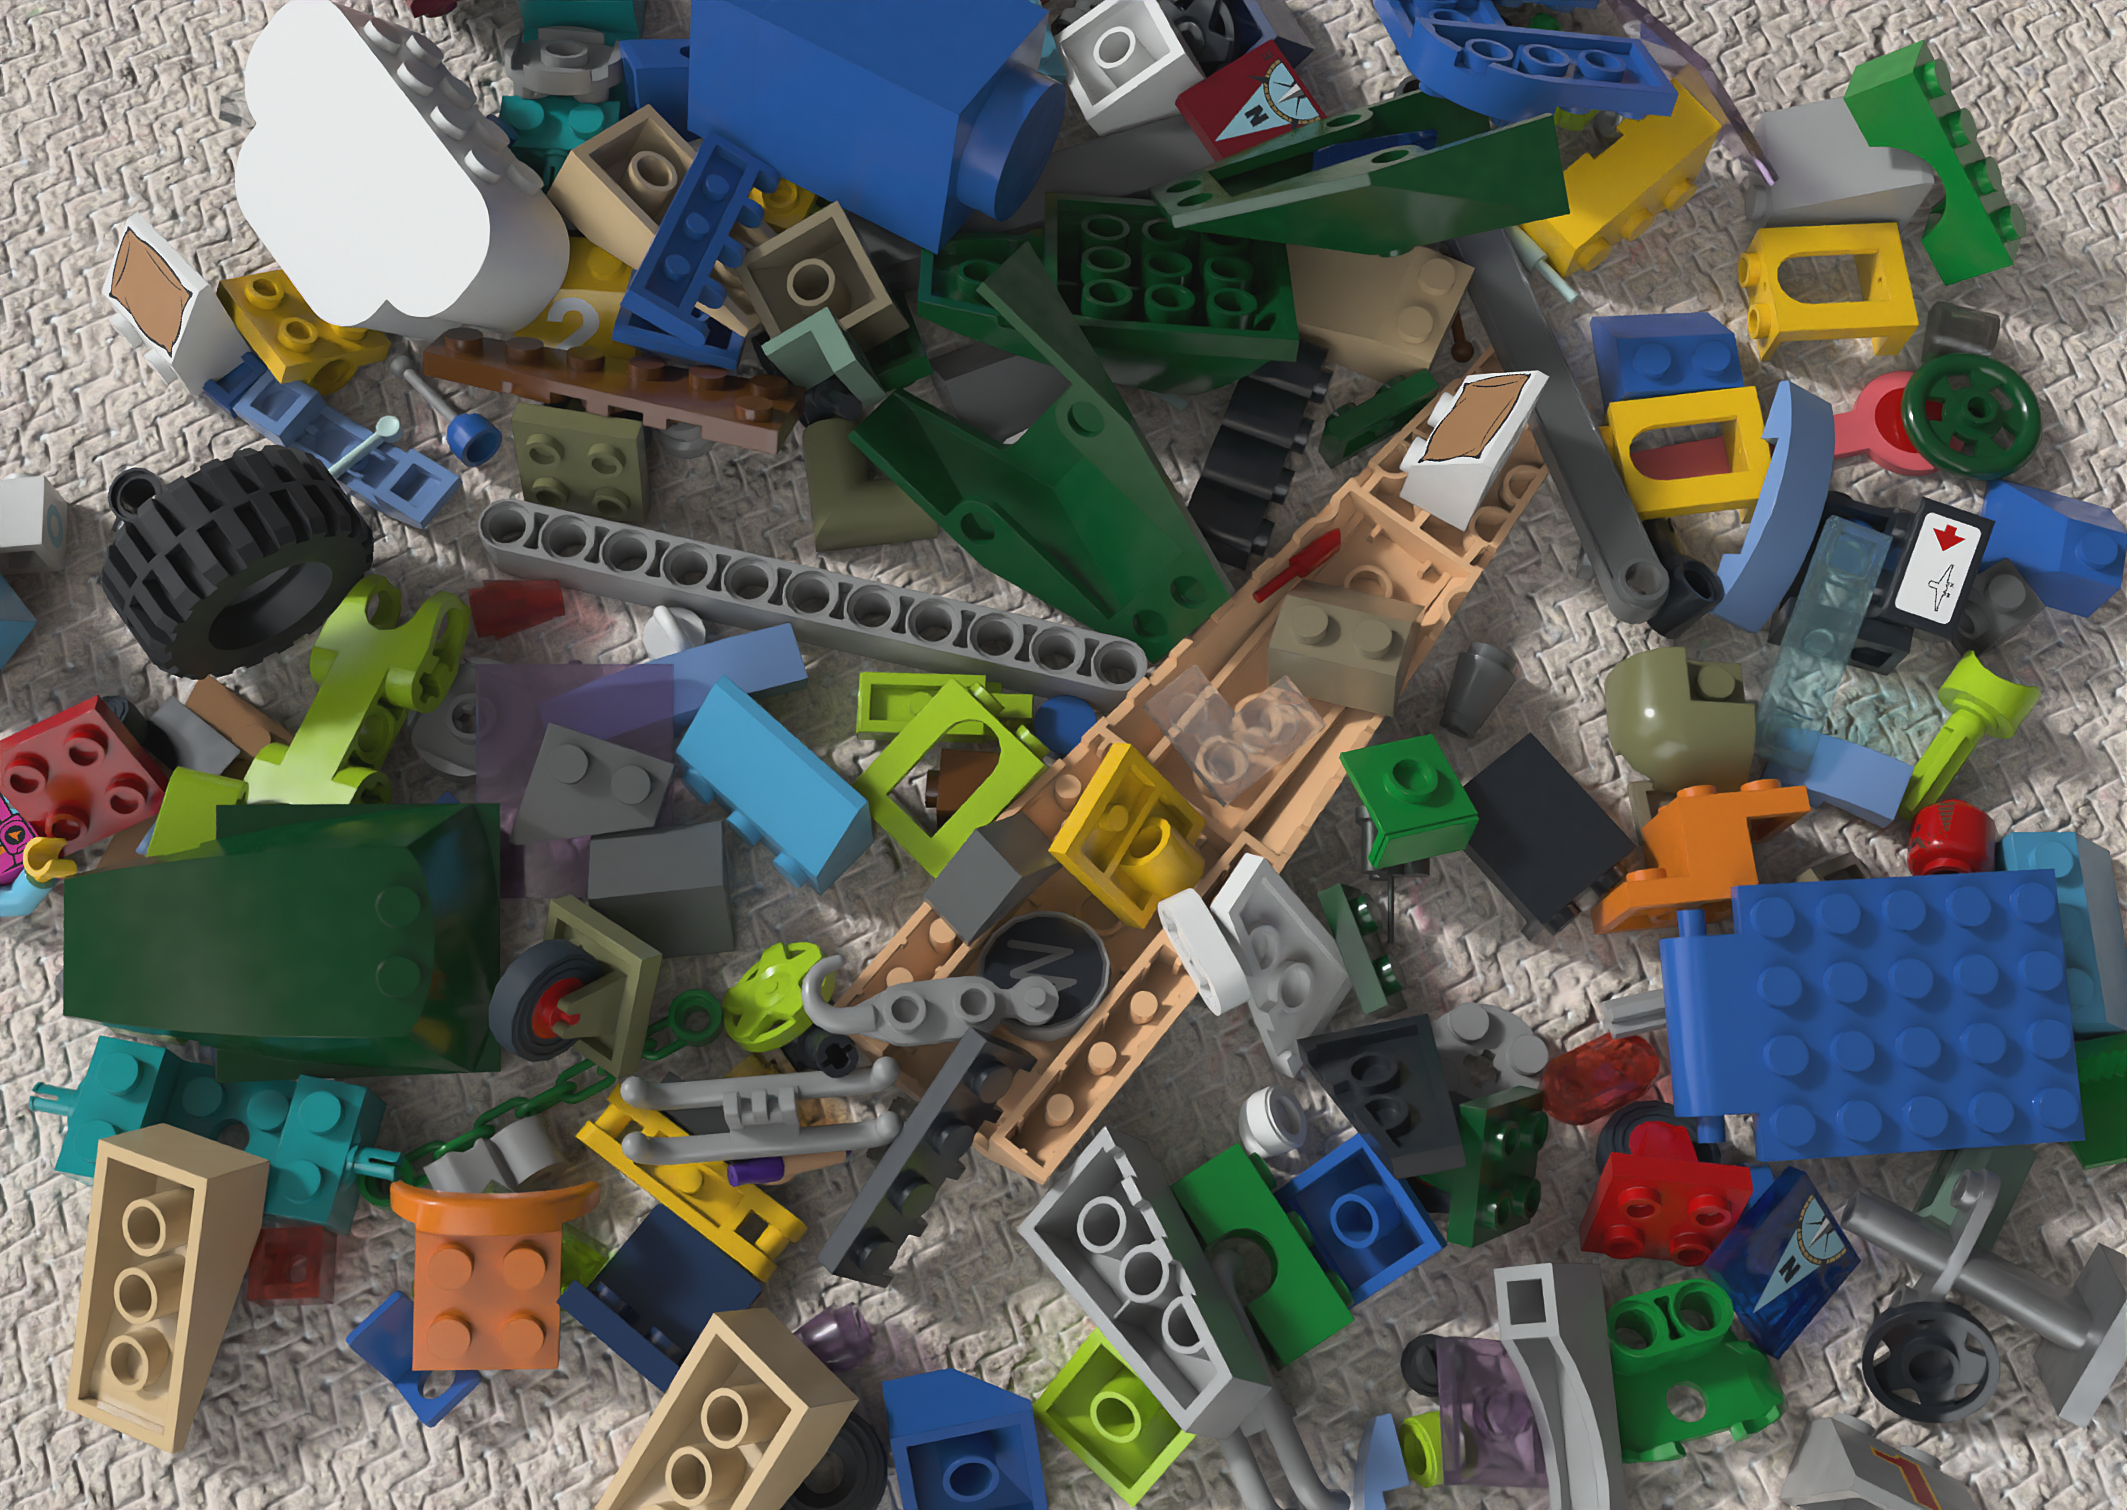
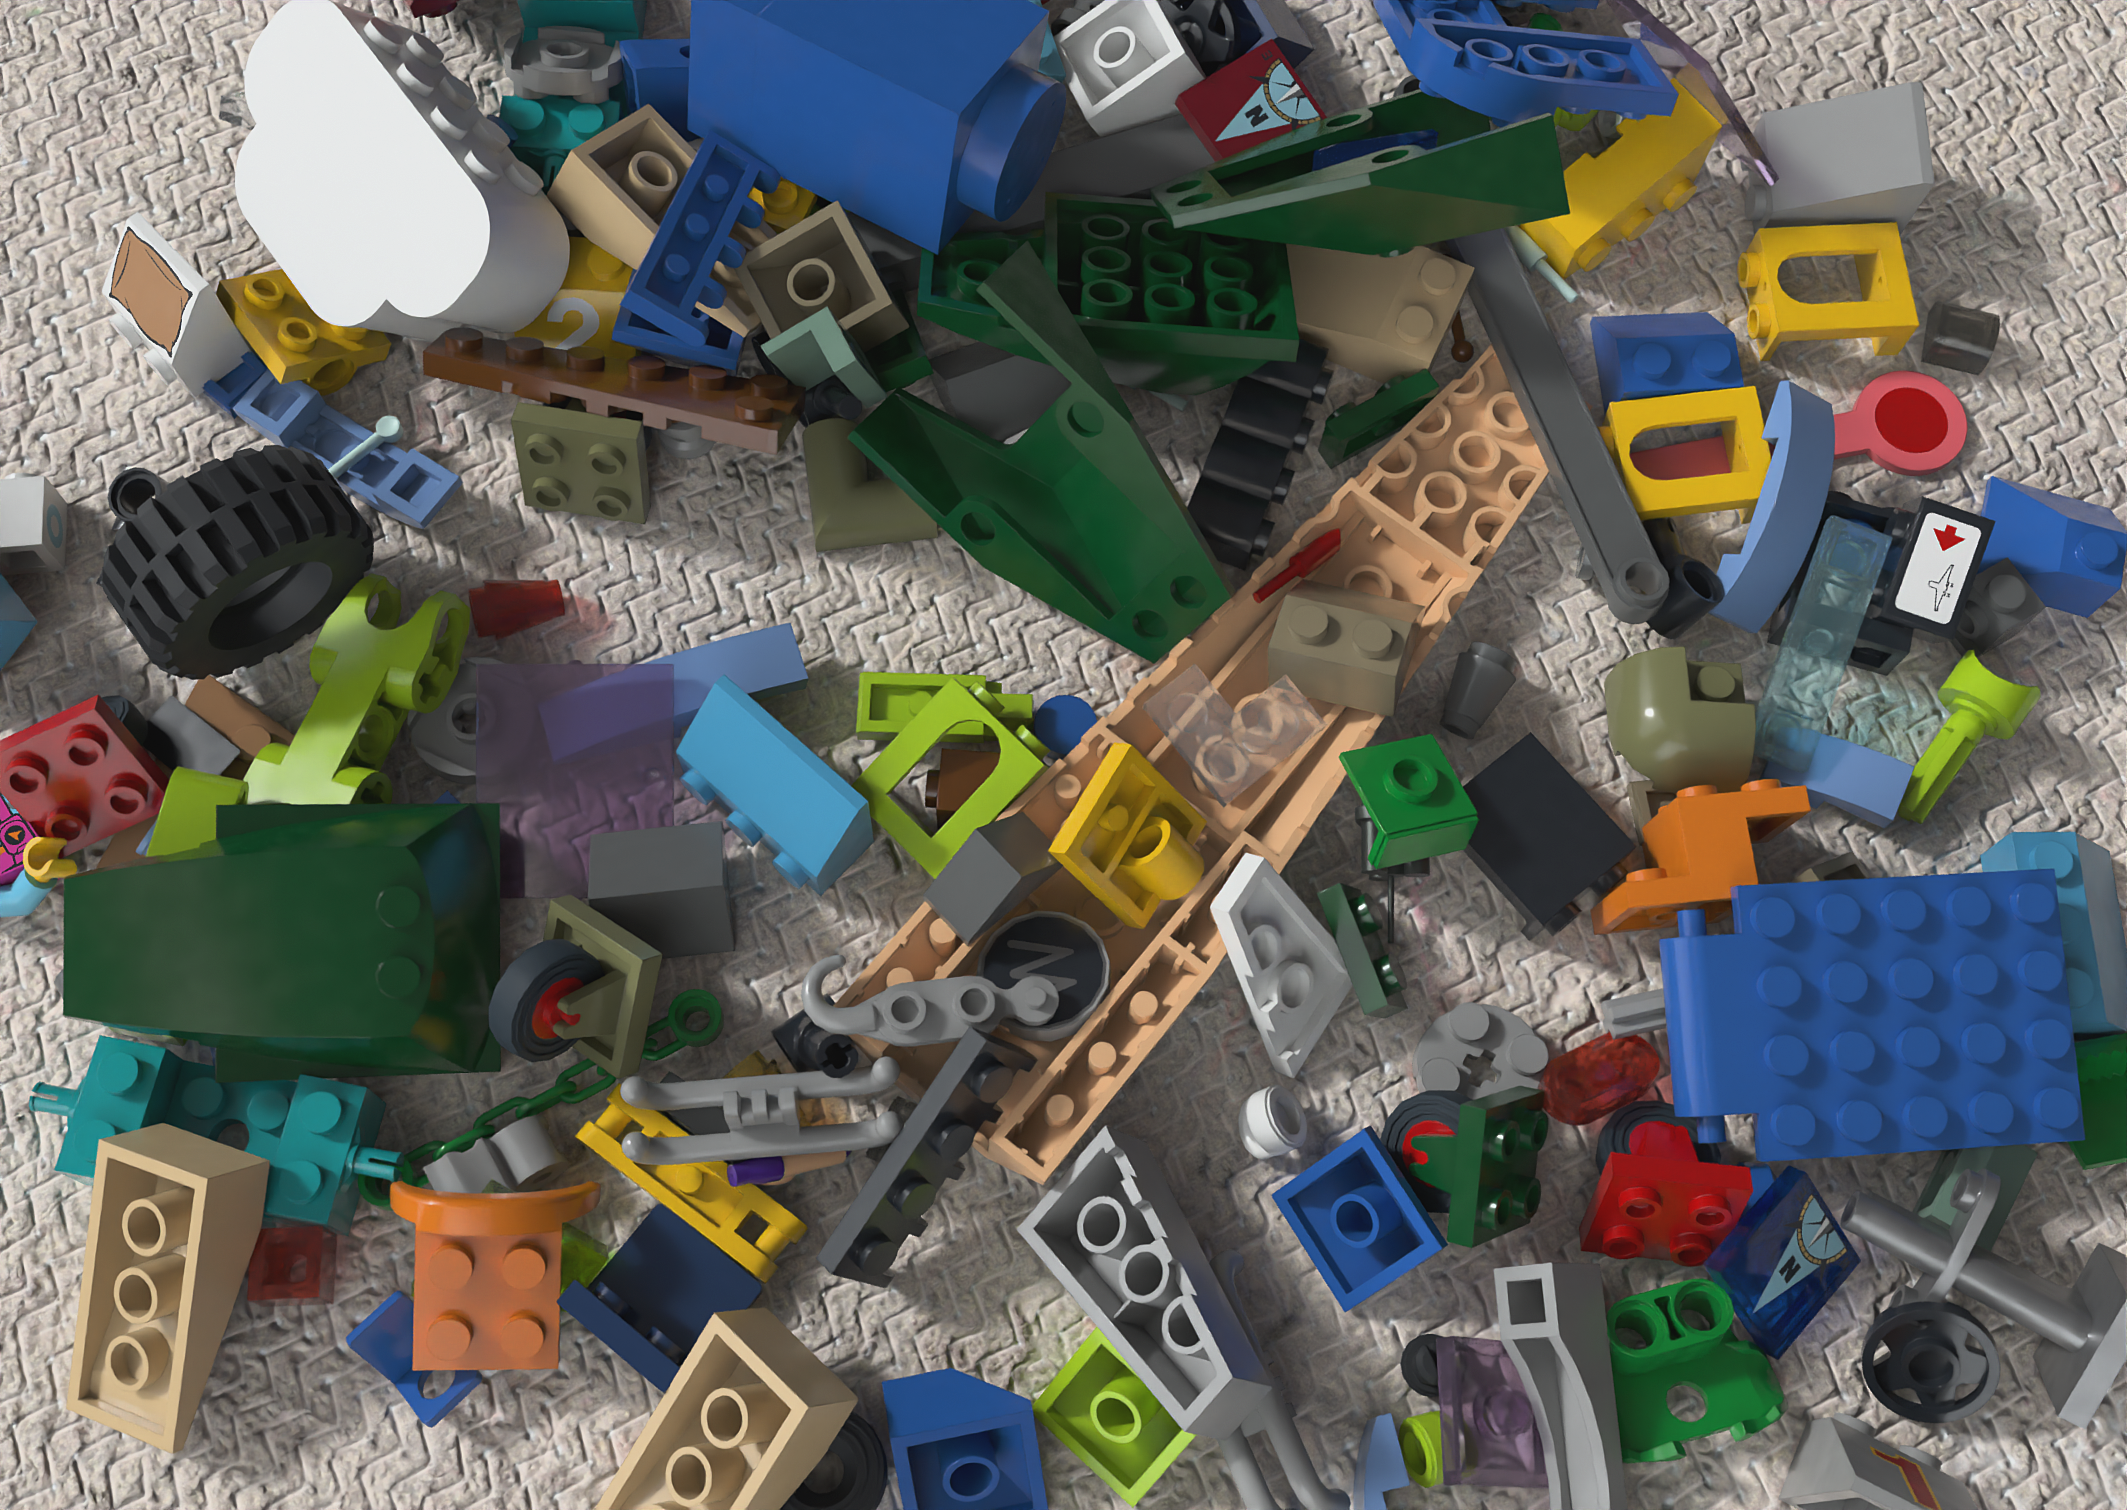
blue hinge [389,355,502,467] -> none
light grey beam [478,499,1147,713] -> none
dark grey wing [508,722,678,845] -> none
white tile [643,606,708,661] -> none
lime wheel [721,941,836,1053] -> none
clear purple cone [793,1301,876,1374] -> none
white beam [1158,888,1251,1016] -> none
green arch [1169,1142,1355,1372] -> none
black wing [1296,1014,1466,1180] -> none
white slope [1399,370,1549,531] -> none
green arch [1843,40,2026,286] -> none
dark green plate [1901,352,2044,481] -> none
red head [1906,799,1998,876] -> none

